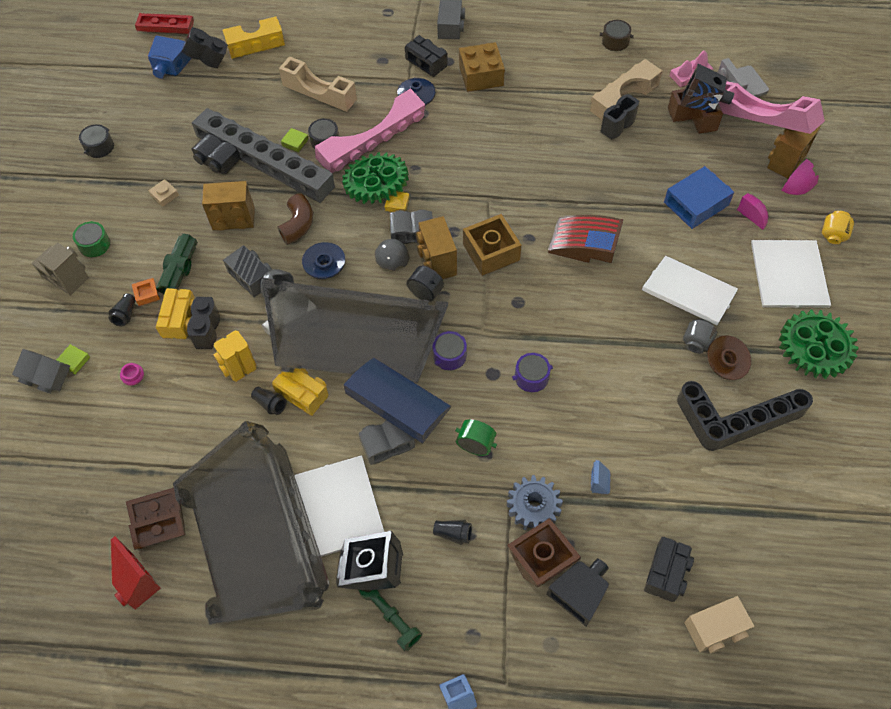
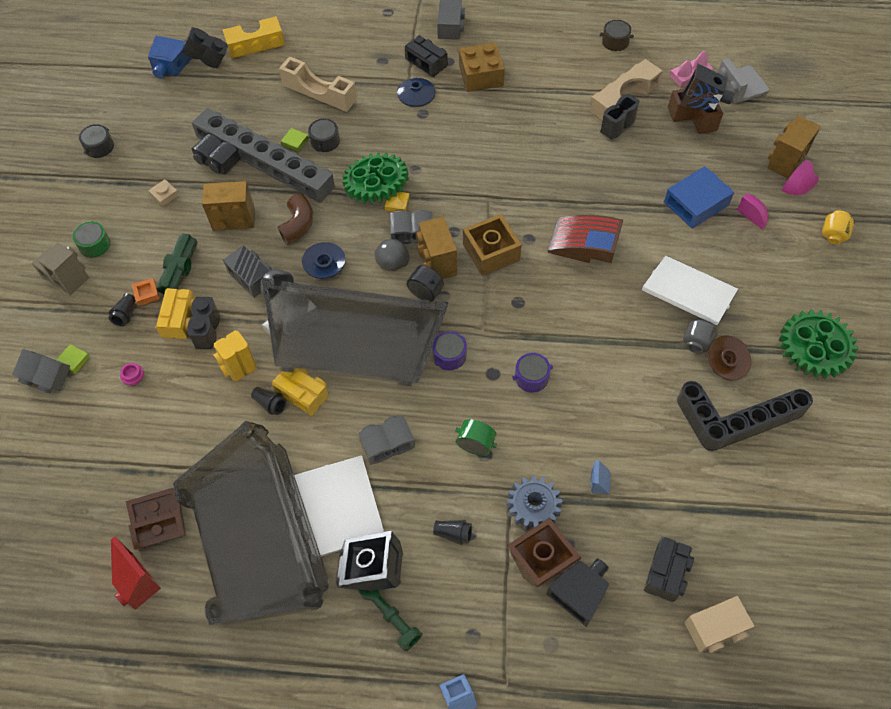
red plate [135,13,194,34] -> none
bright pink arch [315,89,425,173] -> none
dark blue slope [344,358,451,444] -> none
bright pink arch [718,81,825,134] -> none
white piece [751,240,831,308] -> none

